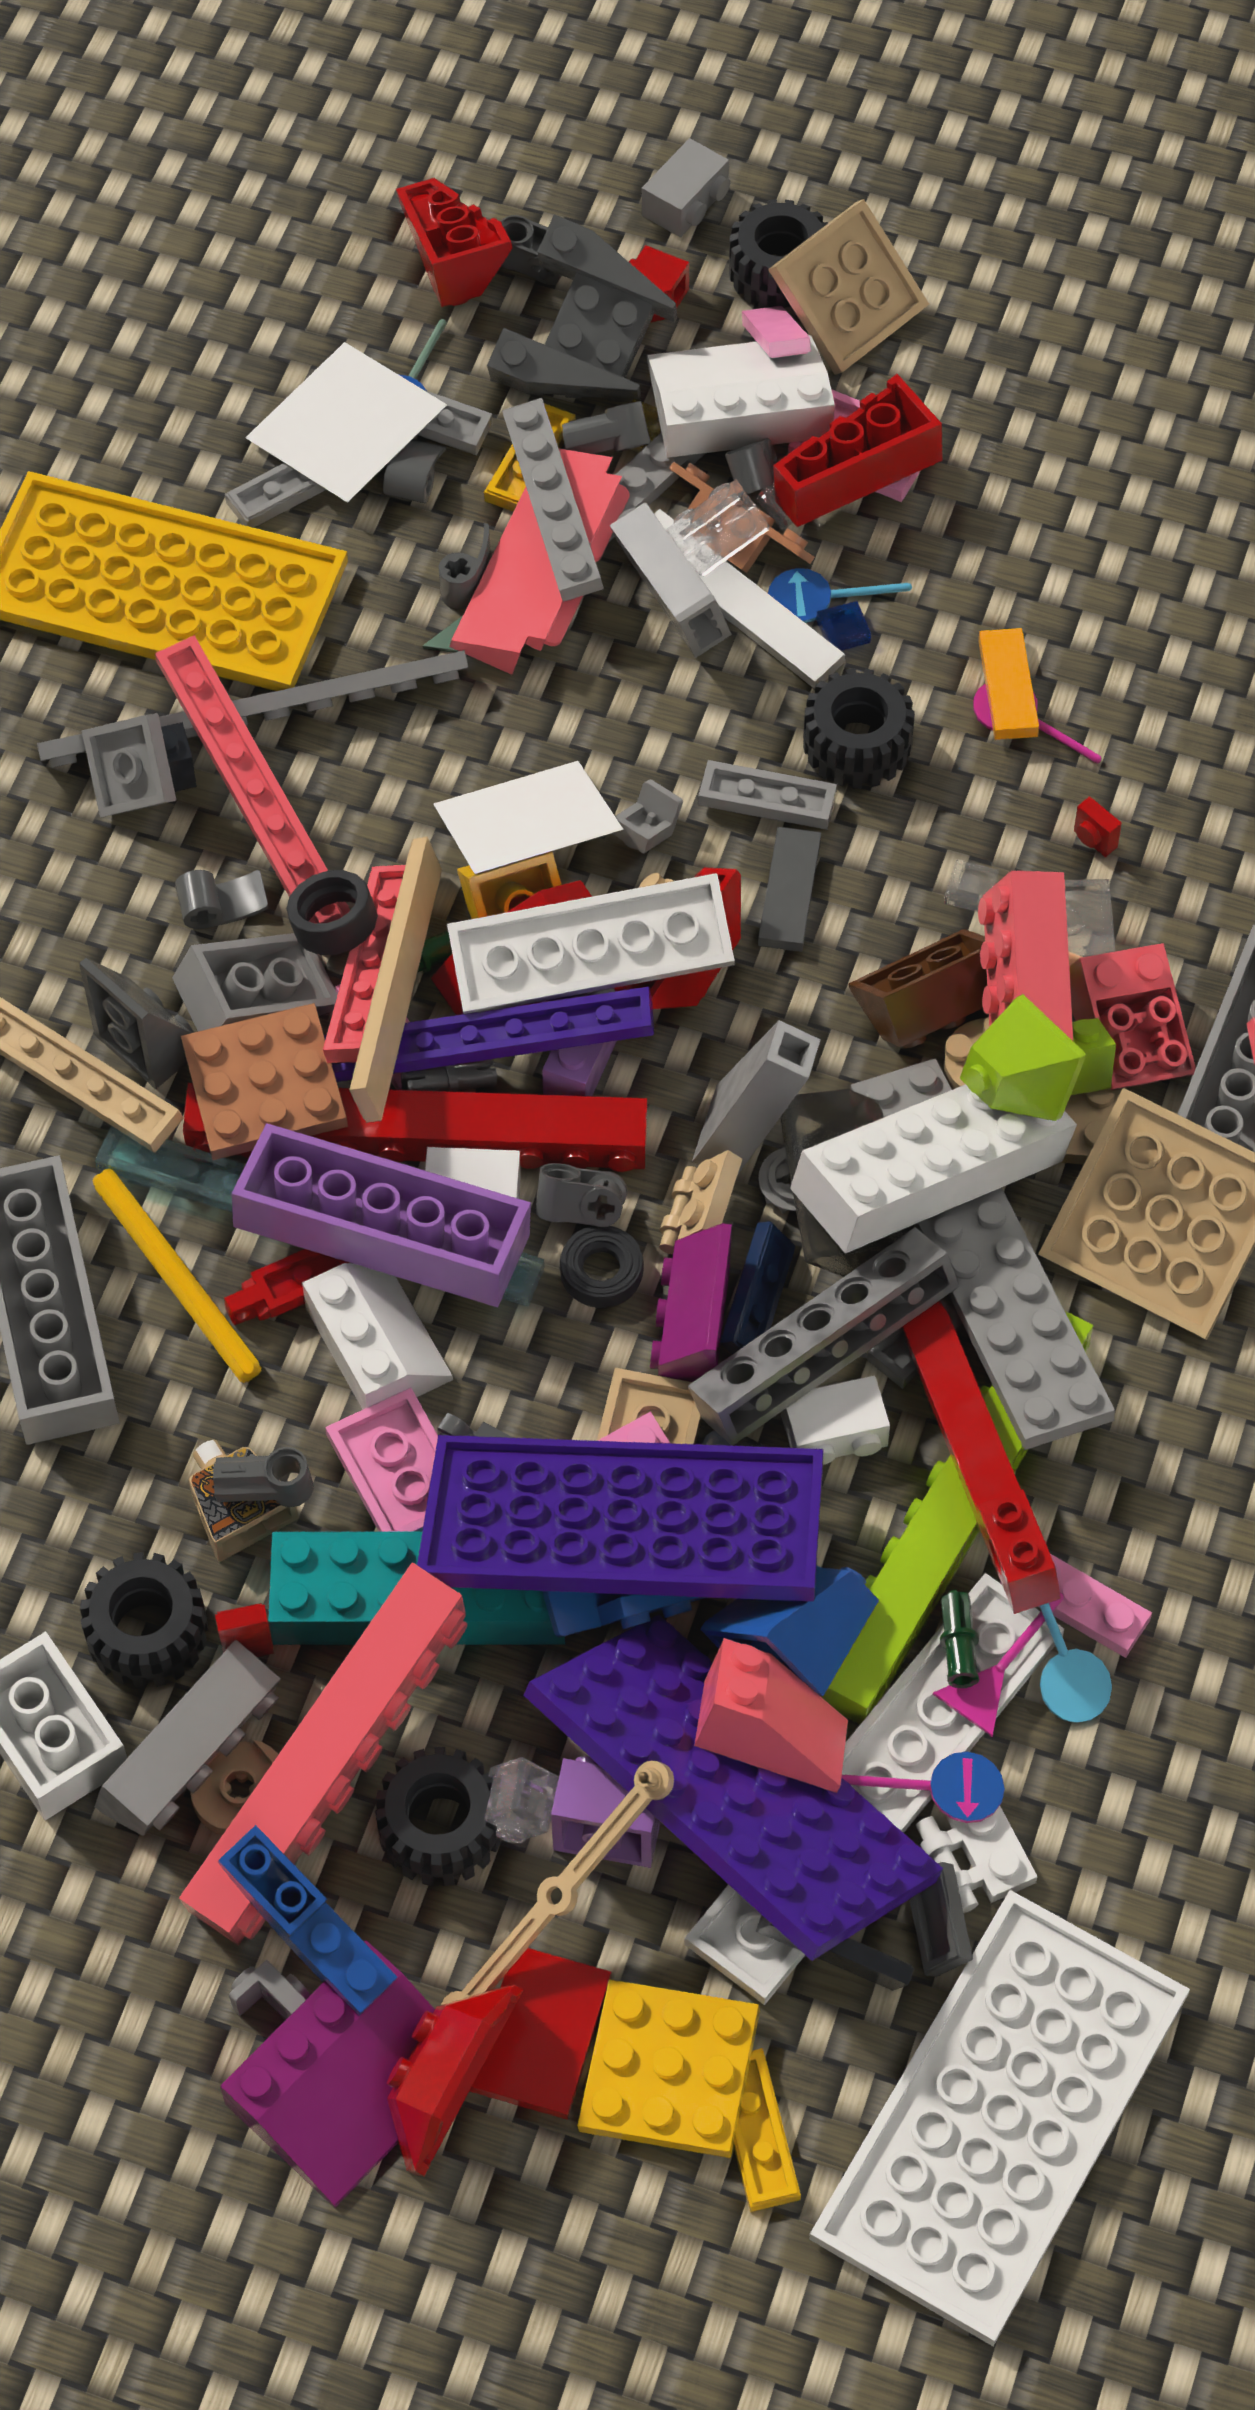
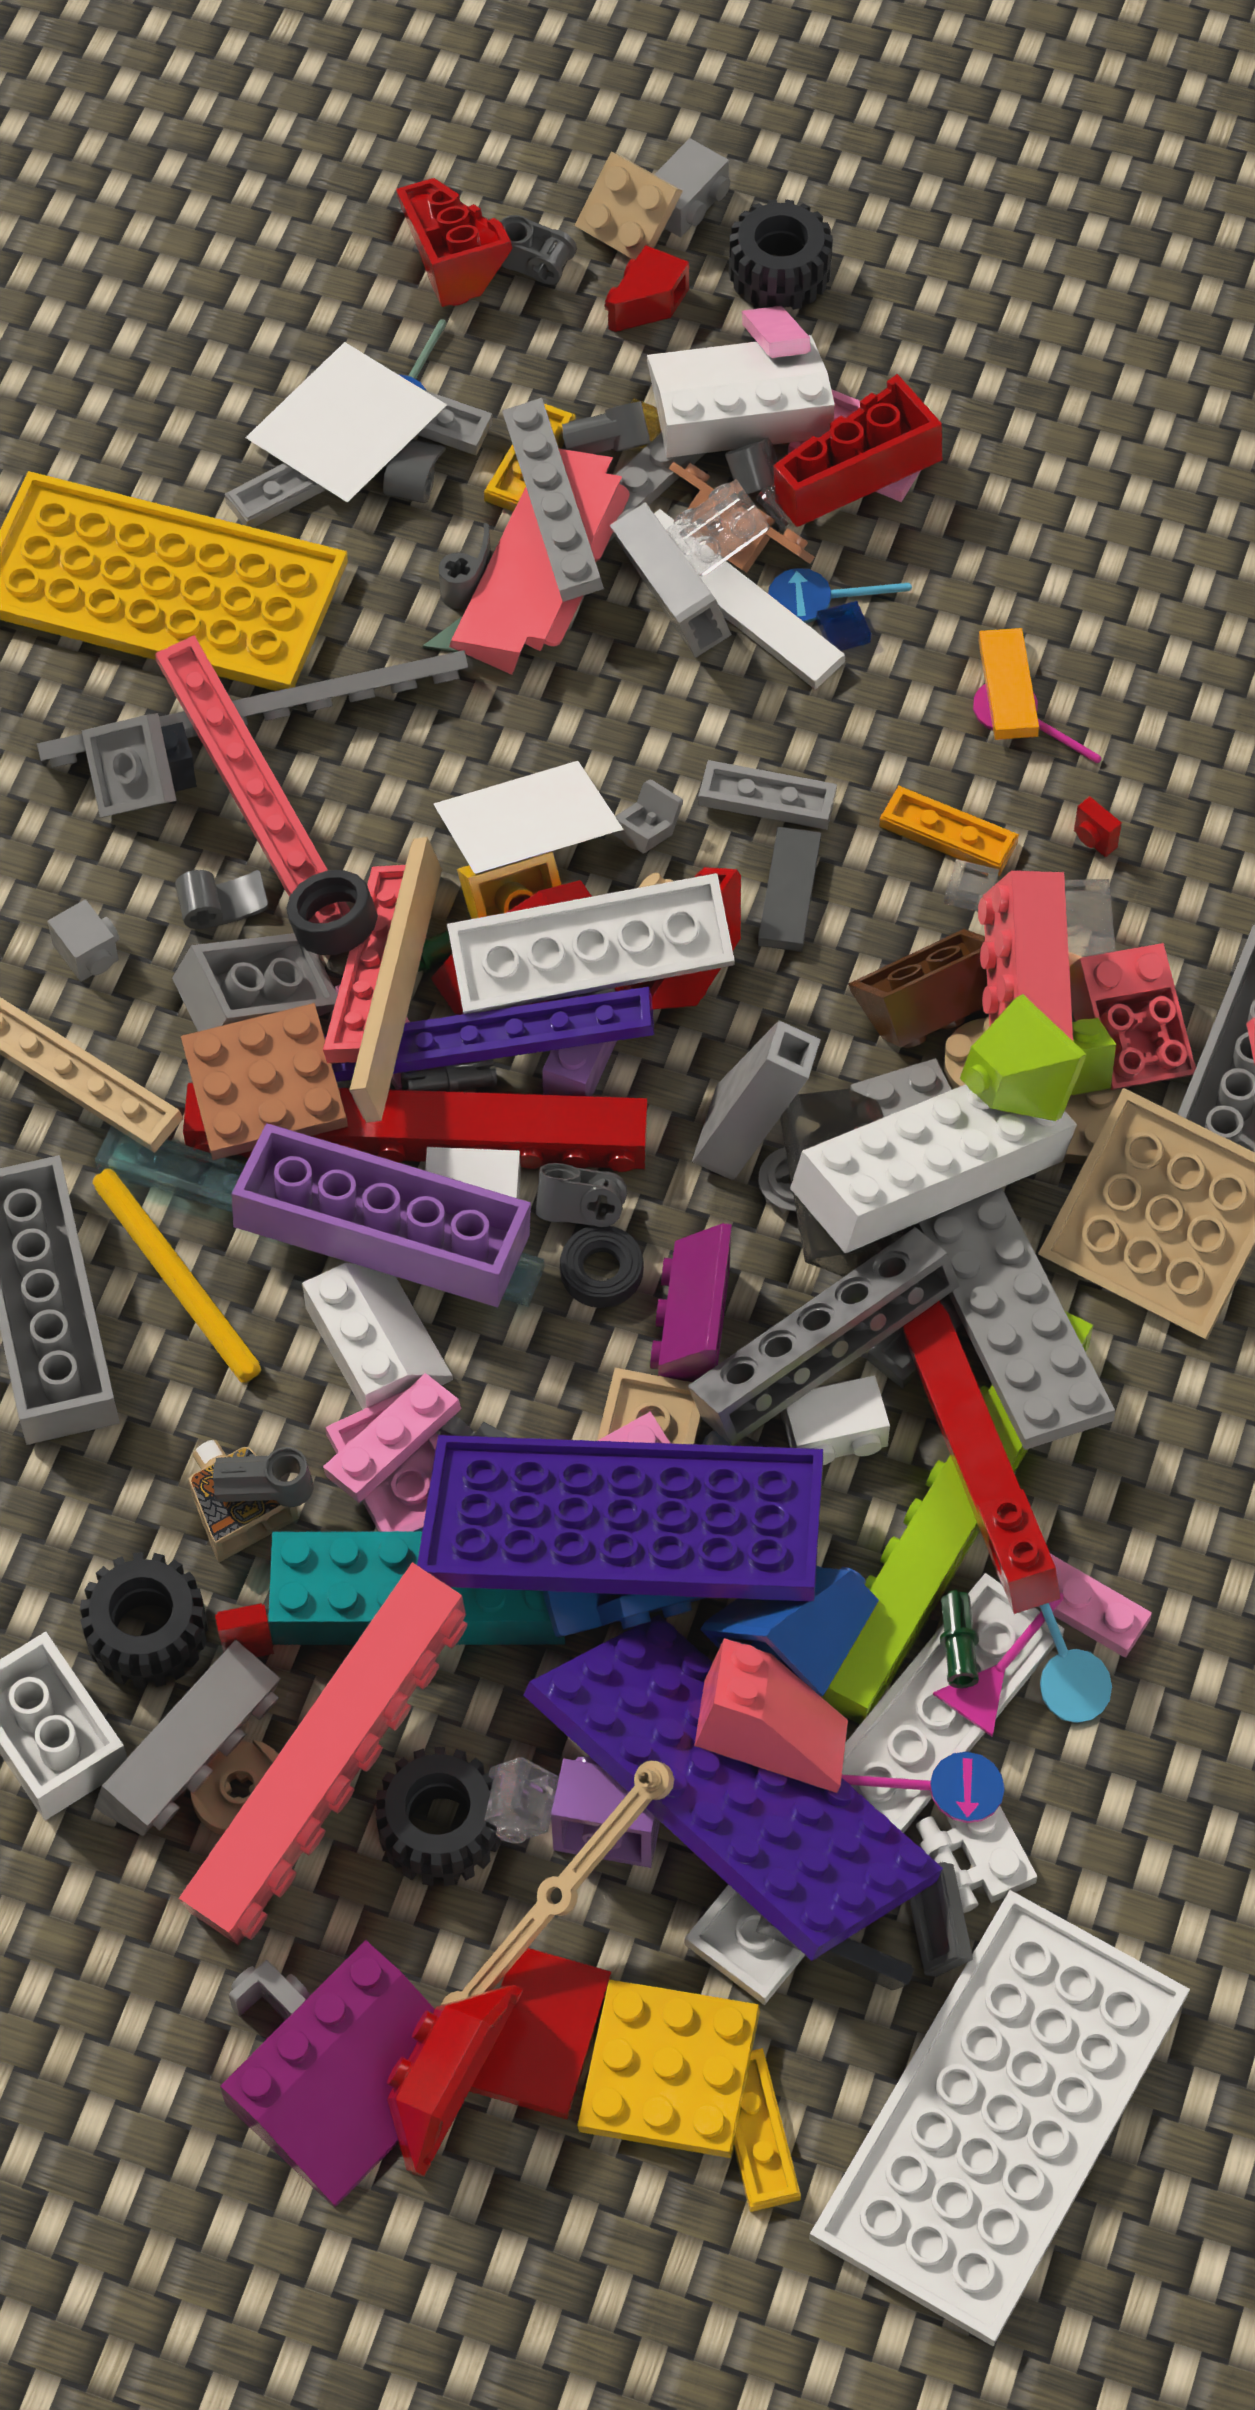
dark grey slope [79,958,194,1089] -> none
blue slope [218,1825,397,2016] -> none
red hinge [224,1249,349,1326] -> none
dark grey wedge [487,214,677,403] -> none
tan plate [659,1150,742,1254] -> none
dark blue tile [720,1221,796,1355] -> none
tan plate [768,199,929,375] -> none
black tyre [803,668,915,789] -> none
none -> light grey brick [47,899,119,982]
none -> bright pink plate [323,1373,461,1503]
none -> tan plate [574,152,683,259]
none -> light orange tile [879,785,1019,876]

